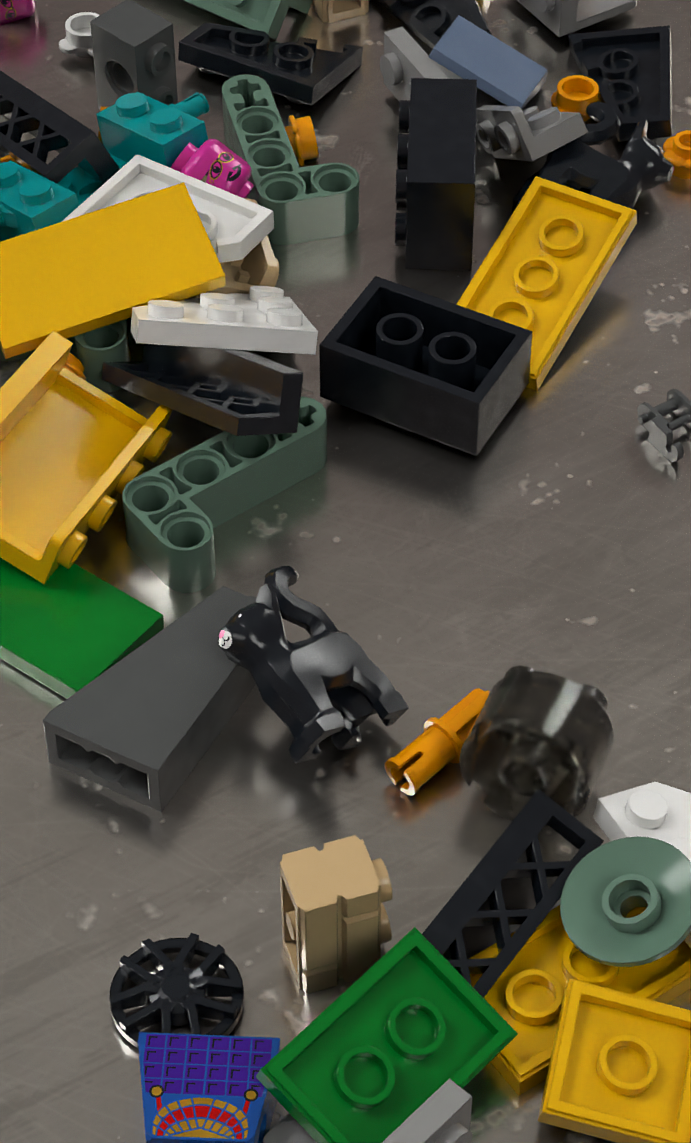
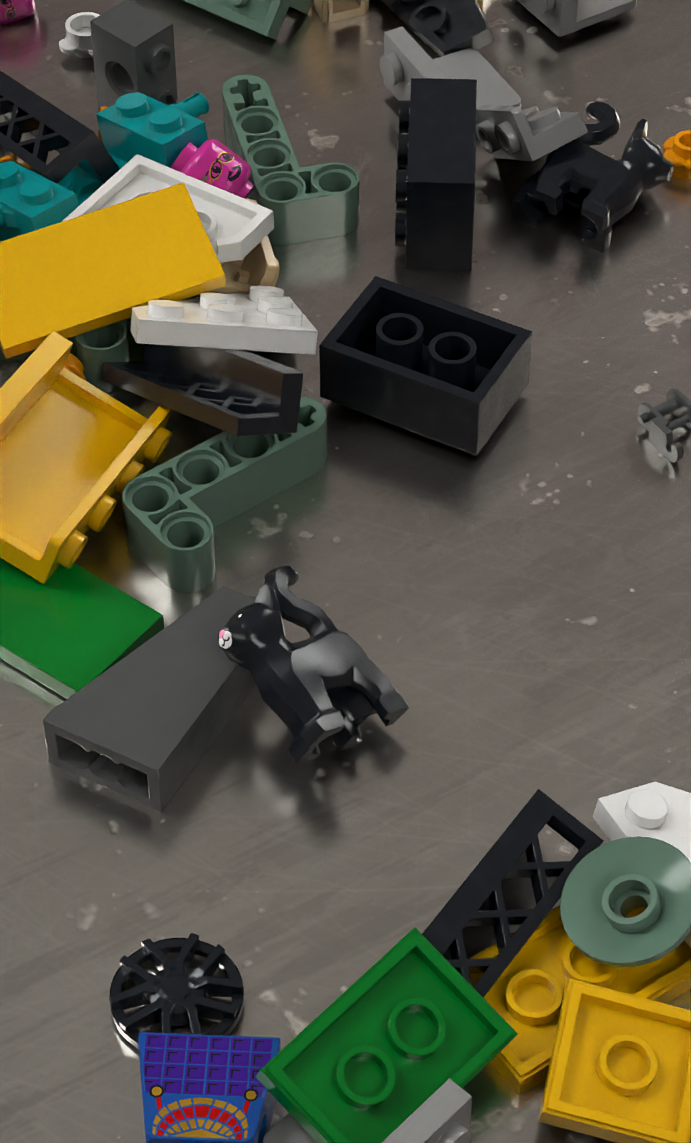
black wing [178,22,363,106] -> none
tan brick [280,835,392,994] -> none
light orange plate [285,115,319,167] -> none
light orange axle [384,688,502,795] -> none
sand blue slope [429,15,548,109] -> none
yellow tile [456,176,637,391] -> none
clear smoke brick [459,665,614,827] -> none
light orange plate [551,75,601,121] -> none
black wing [568,25,672,141] -> none

